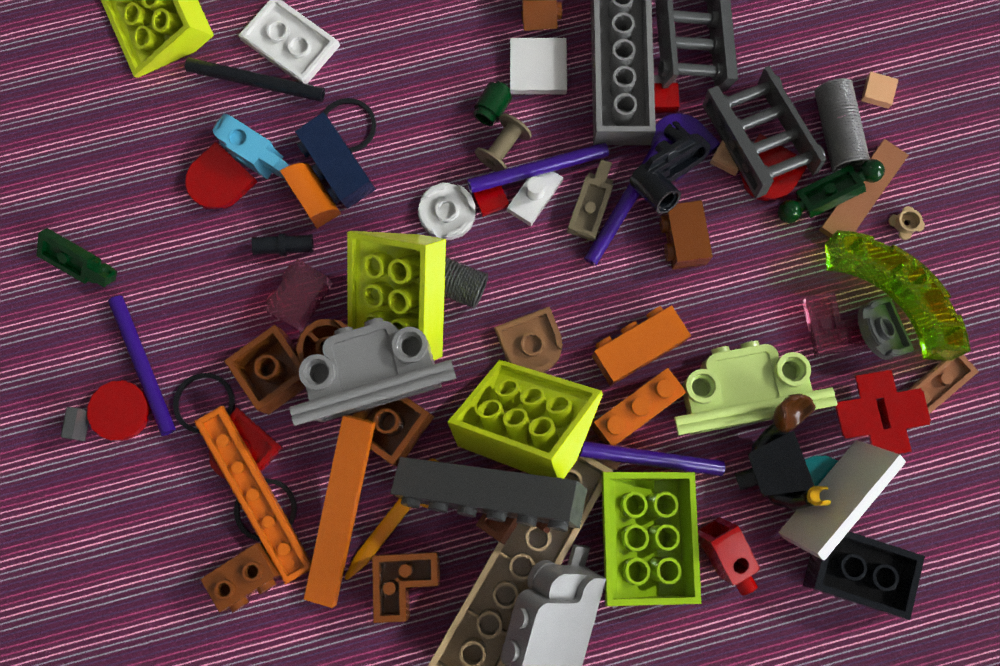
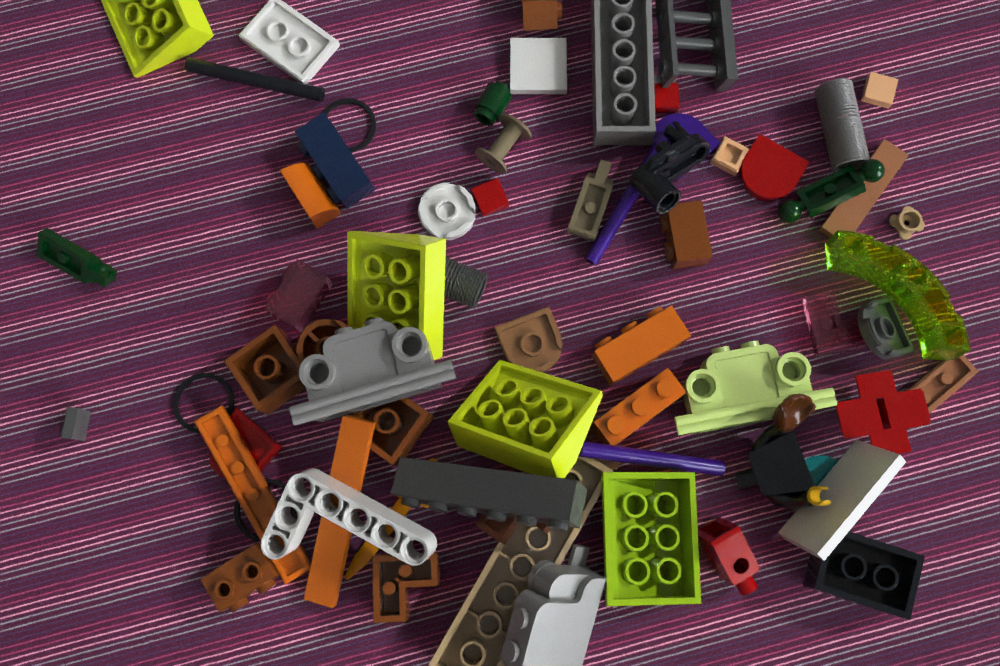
red tile [87,380,151,441] -> none
dark purple piece [108,295,176,436] -> none
red tile [185,141,257,209] -> none
medium azure piece [213,113,289,179] -> none
black pin [251,233,314,256] -> none
dark purple piece [467,143,609,194] -> none
white tile [507,171,563,227] -> none
dark grey fence [702,66,827,199] -> none
none -> white beam [261,468,437,566]

